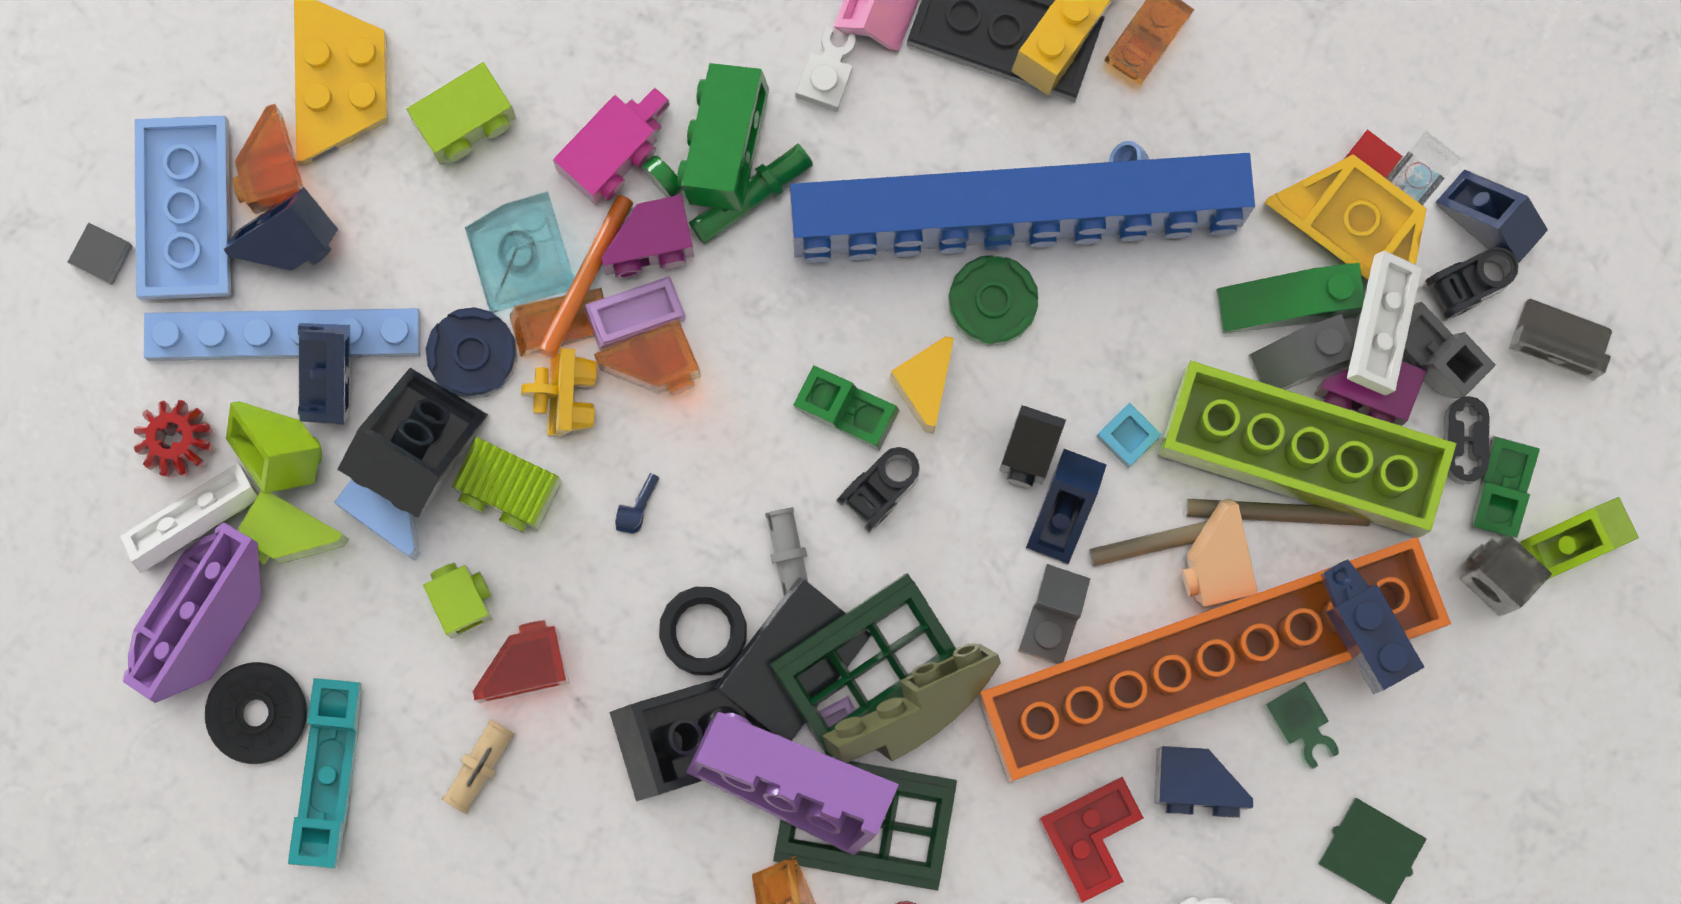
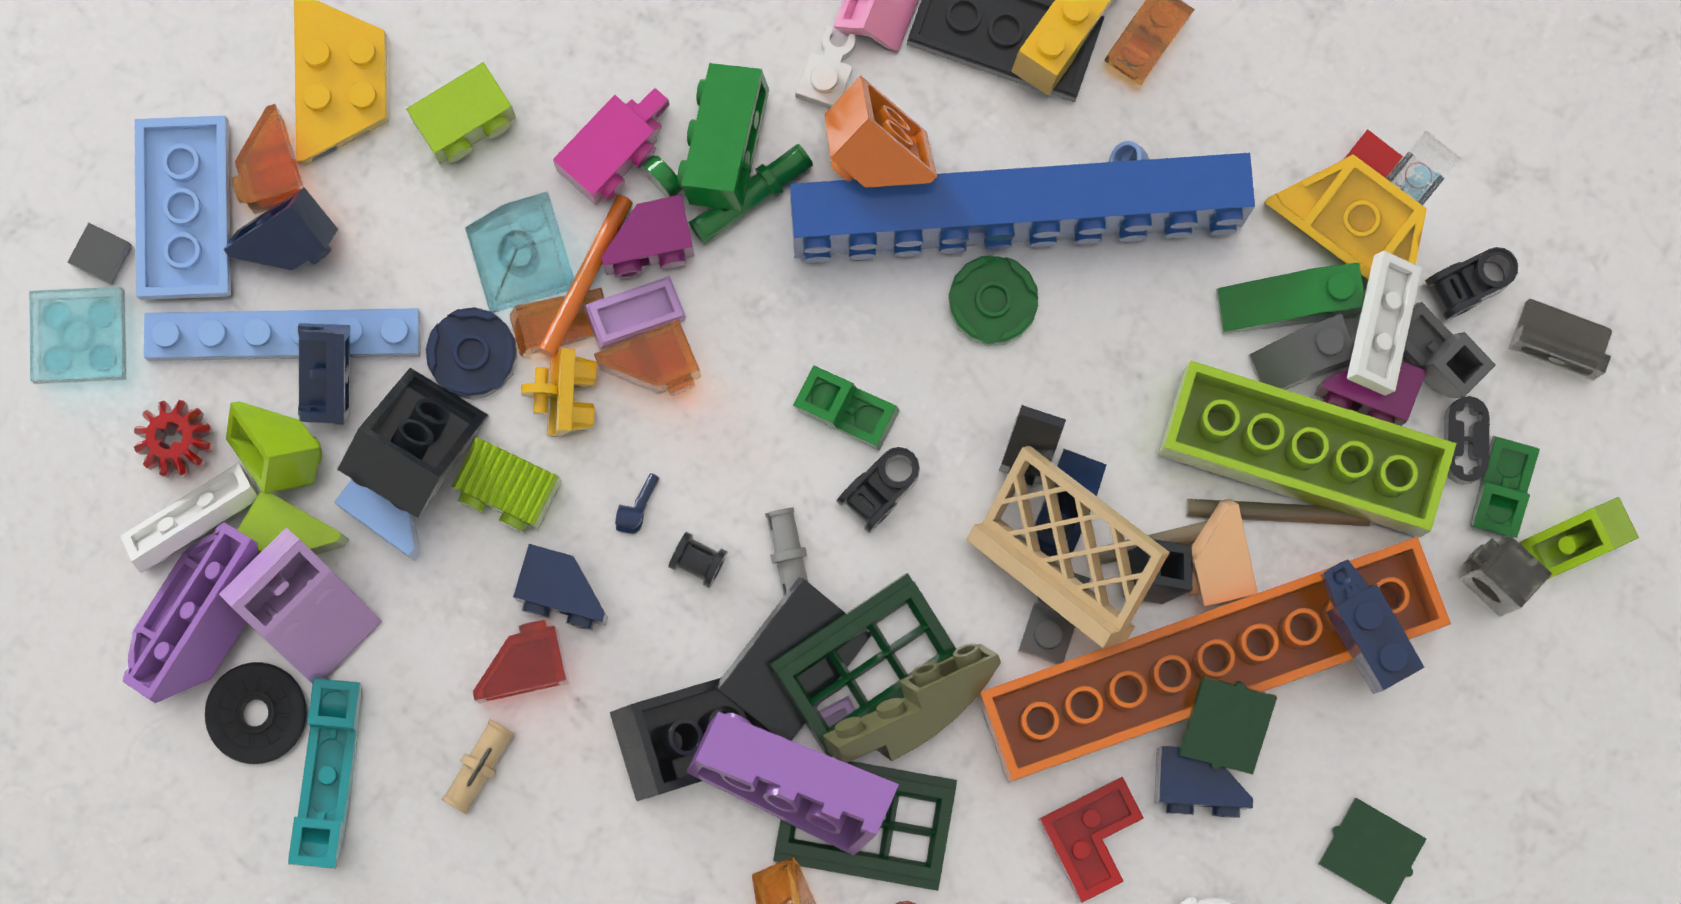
lime brick [423,563,493,639] -> none
black tyre [659,586,747,676] -> none
yellow slope [890,336,954,434] -> none
medium azure tile [1096,403,1162,468] -> none
clear green plate [1263,682,1339,769] -> none
dark blue slope [1436,169,1548,263] -> none
none -> clear light blue plate [29,287,126,384]
none -> lavender slope [219,527,382,684]
none -> dark blue slope [513,544,608,631]
none -> black bush [668,532,728,588]
none -> orange slope [824,75,937,188]
none -> tan fence [966,446,1170,648]
none -> black brick [1123,539,1193,604]
none -> dark green piece [1178,675,1277,775]

